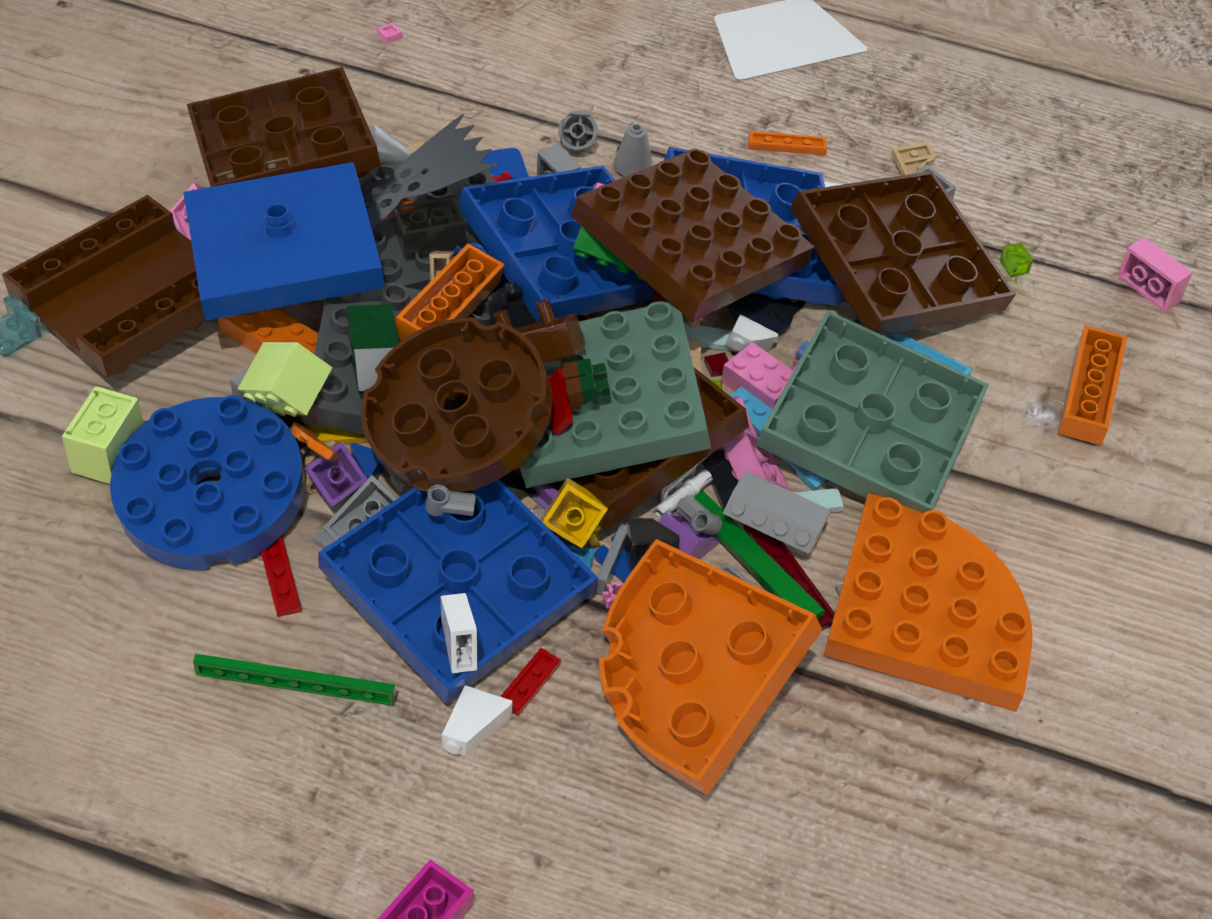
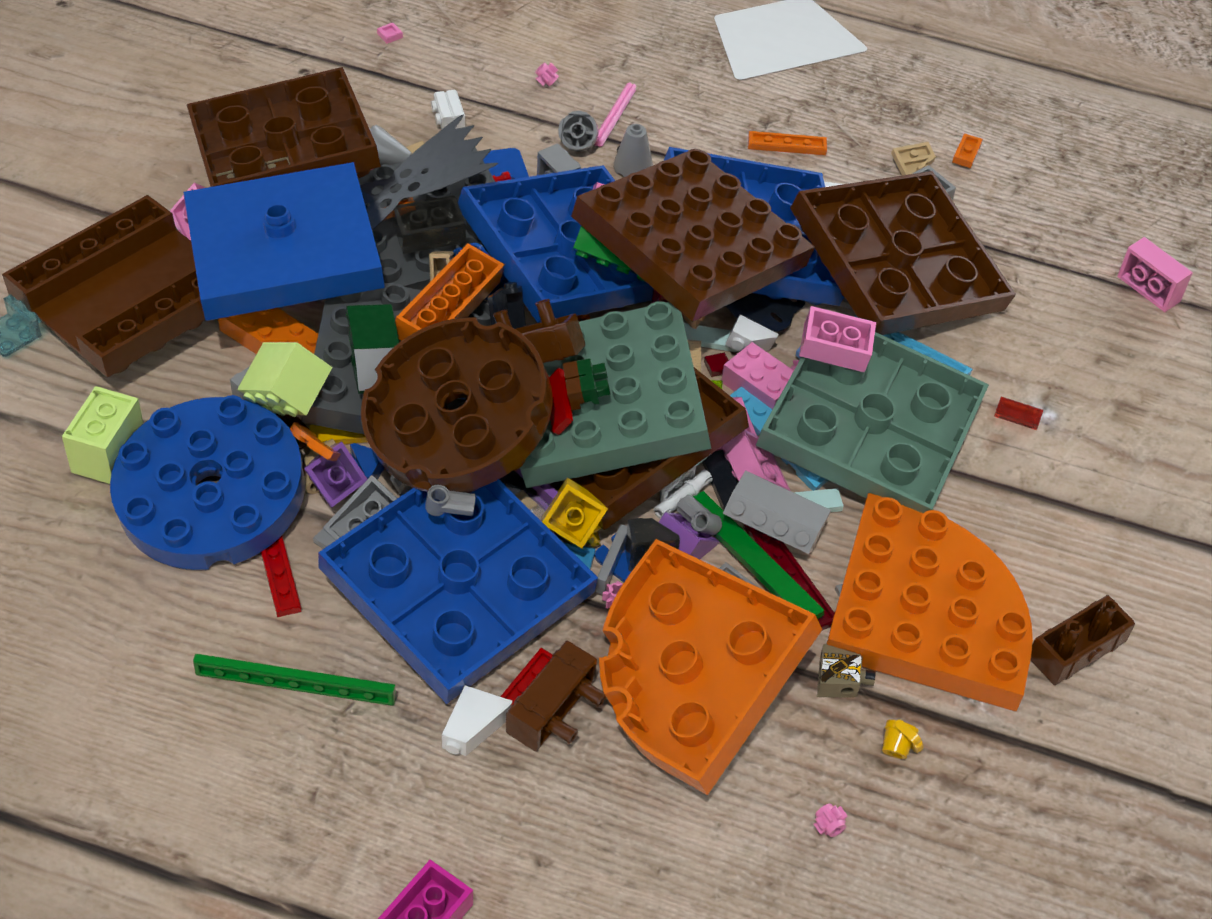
white slope [441,593,477,673] -> none
clear neon green brick [999,242,1033,278] -> none
orange brick [1058,325,1128,445] -> none
none -> white brick [431,90,465,130]
none -> reddish brown piece [506,641,607,752]
none -> bright pink gear [535,62,559,86]
none -> bright pink axle [594,82,636,147]
none -> bright pink brick [799,306,876,372]
none -> bright pink gear [814,804,848,837]
none -> torso [817,644,876,698]
none -> yellow piece [882,720,924,759]
none -> orange plate [952,133,983,168]
none -> clear red tile [994,396,1043,430]
none -> reddish brown piece [1030,595,1135,685]

